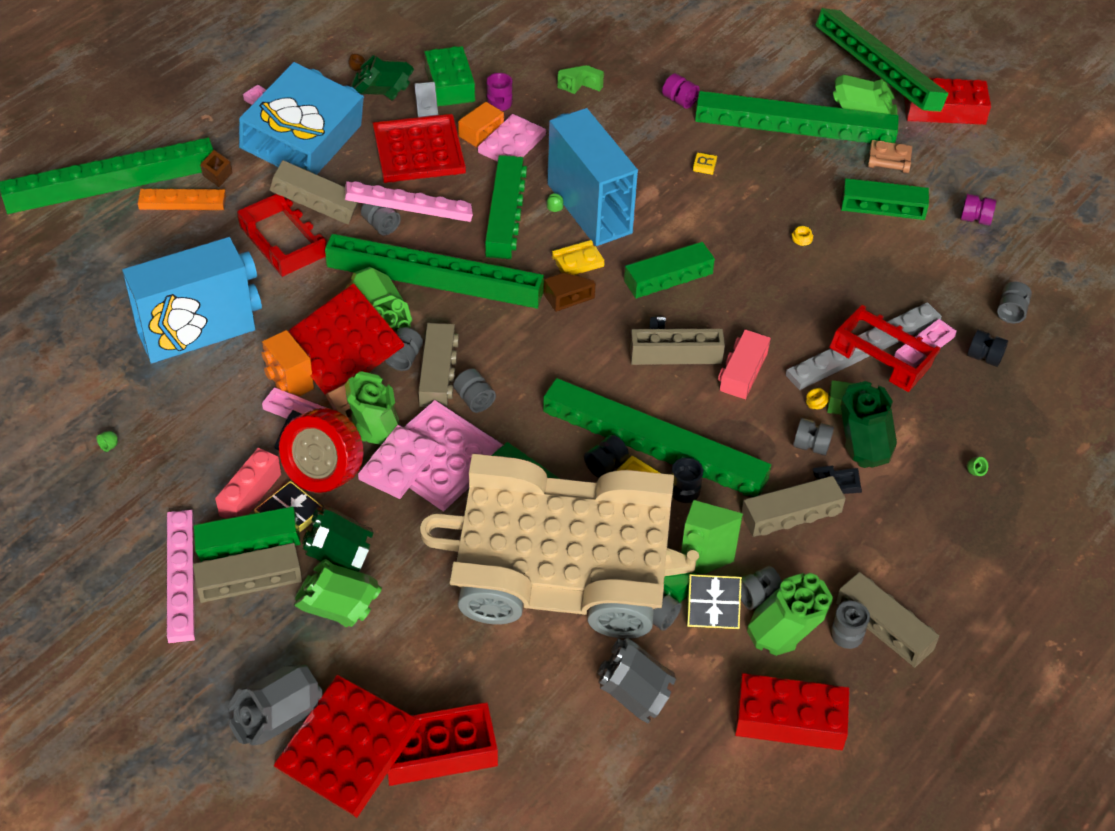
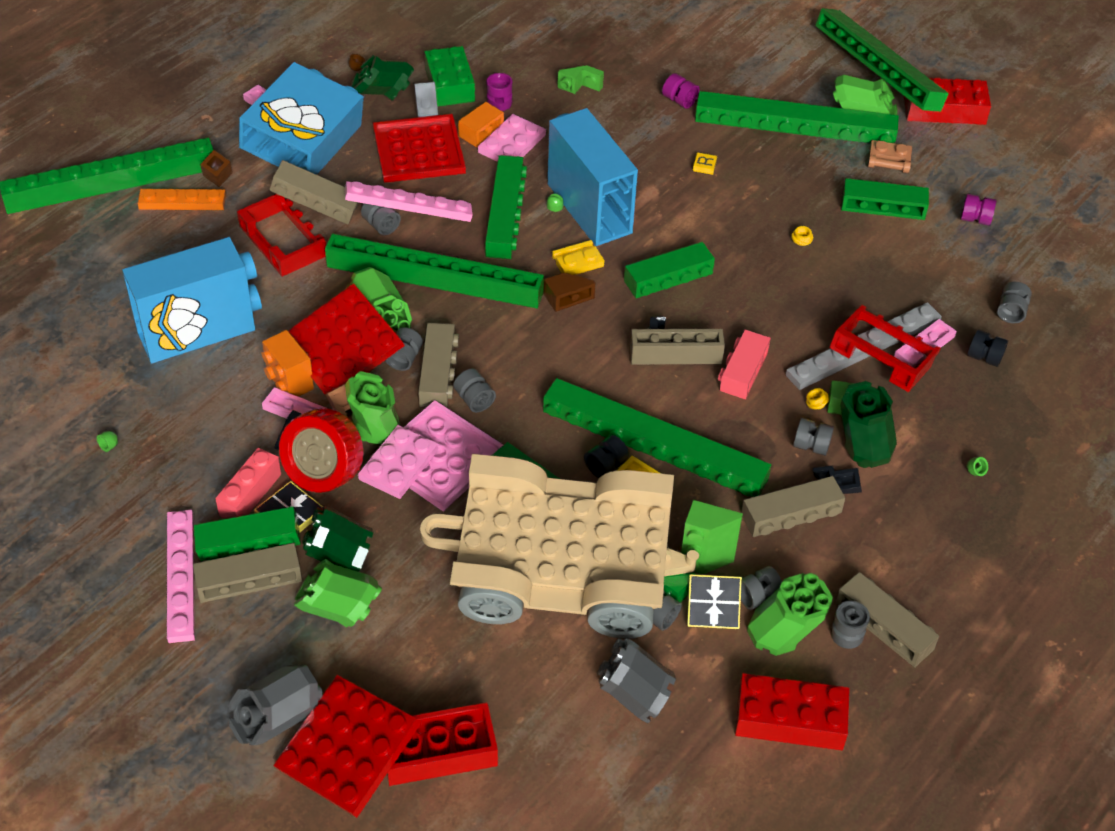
black wheel [671,458,704,503] -> none

